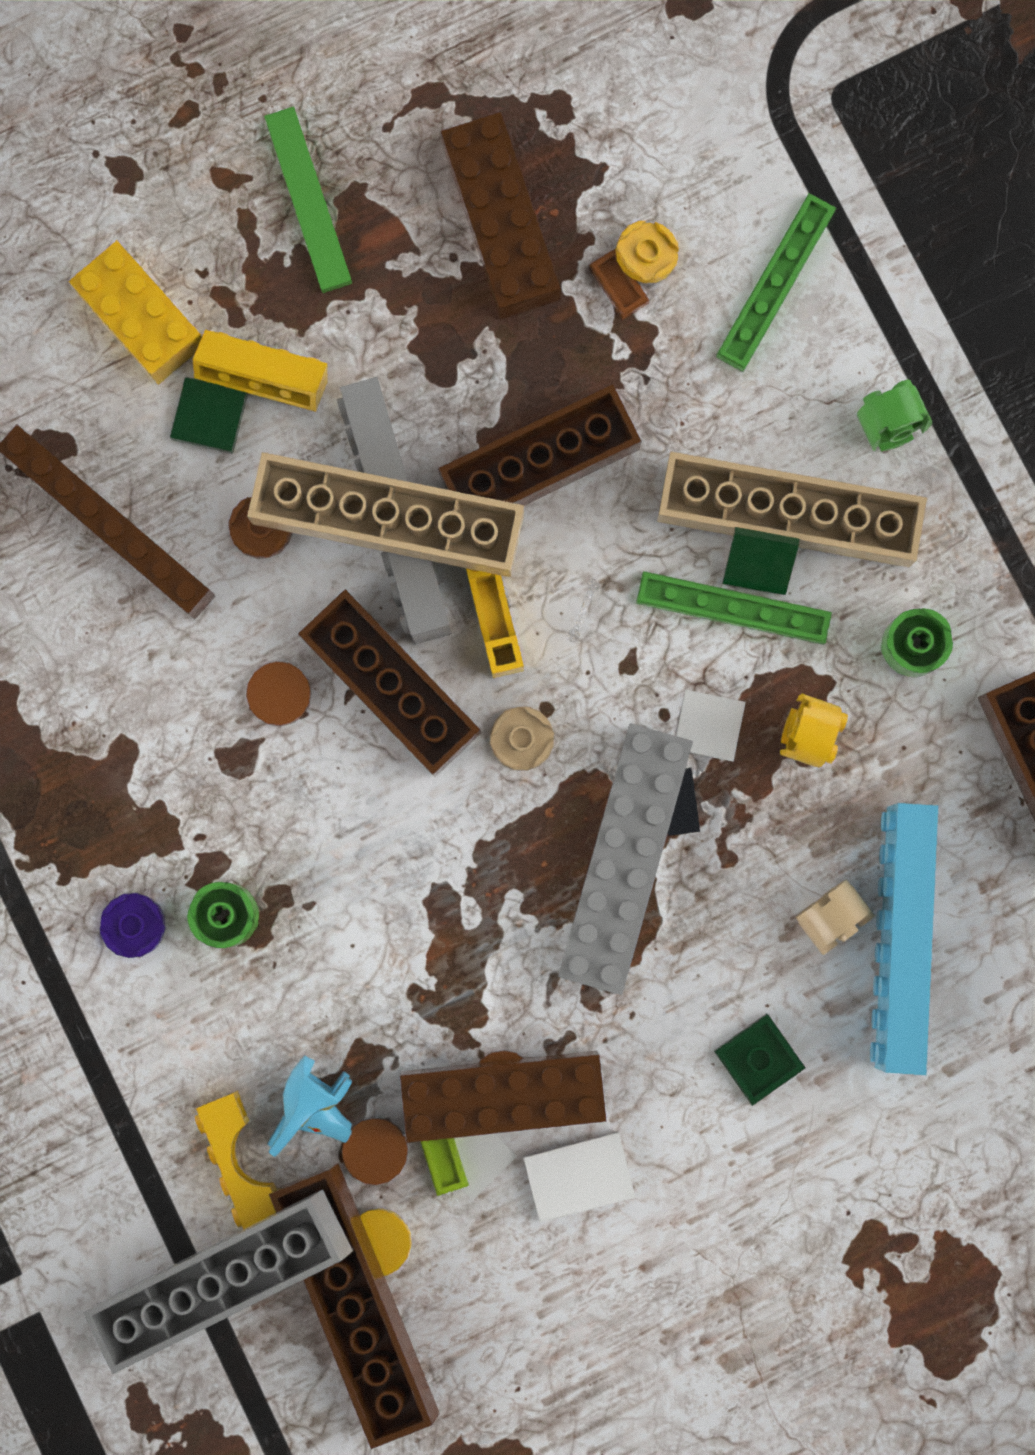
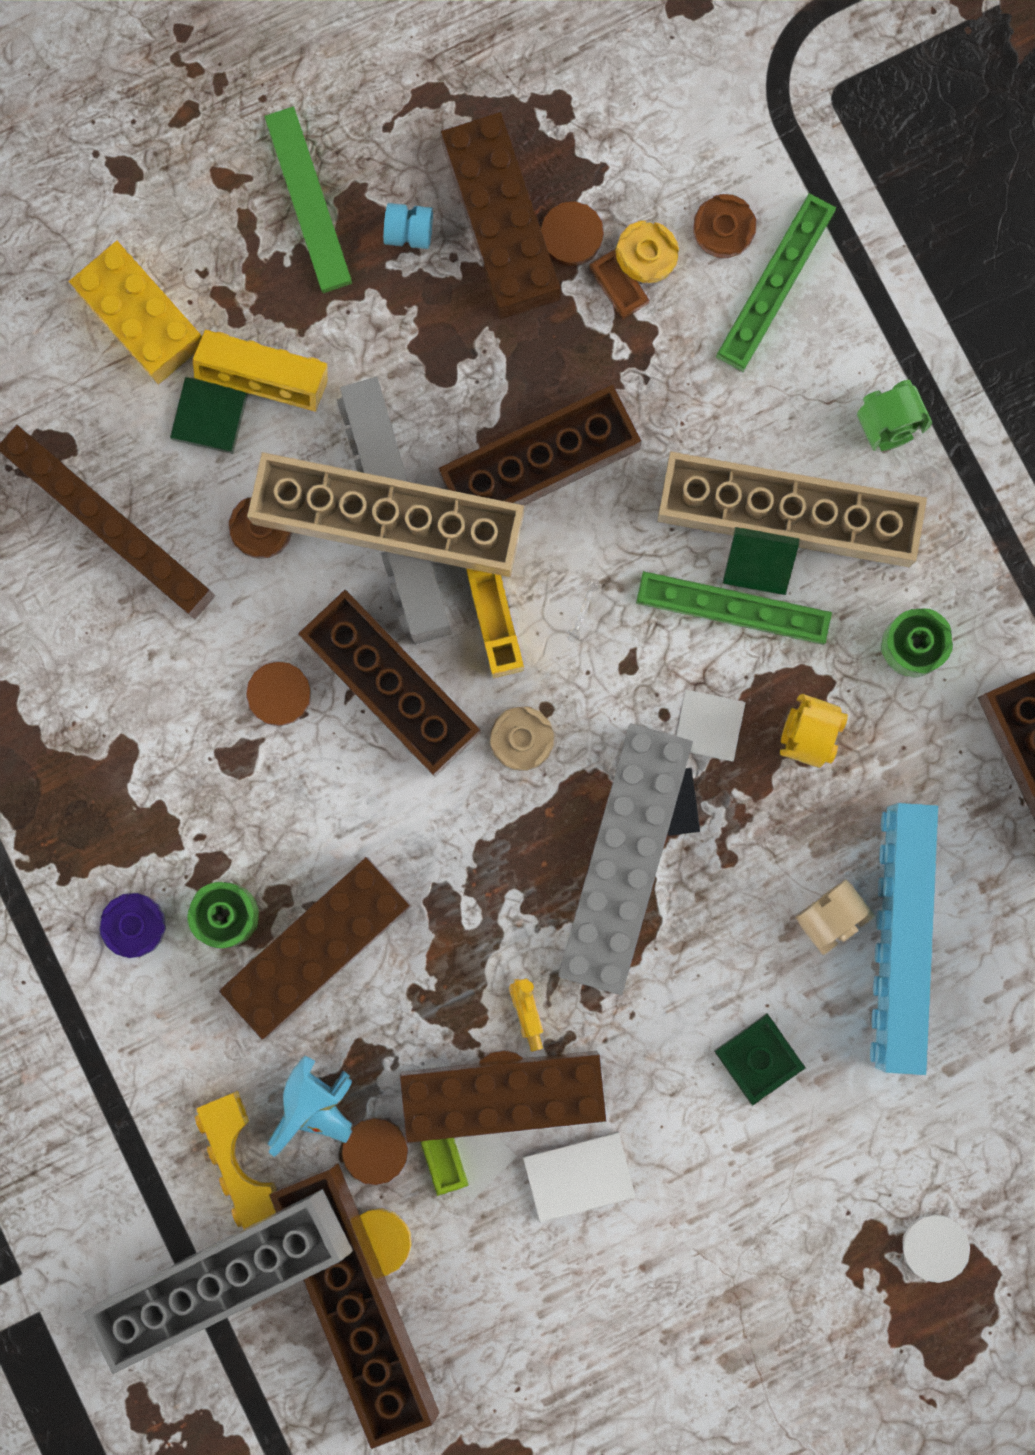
none -> reddish brown brick [219,857,412,1040]
none -> medium azure wheel [383,203,433,249]
none -> yellow piece [508,978,543,1052]
none -> dark orange tile [541,201,604,266]
none -> dark orange tile [693,194,757,258]
none -> white tile [902,1214,970,1283]

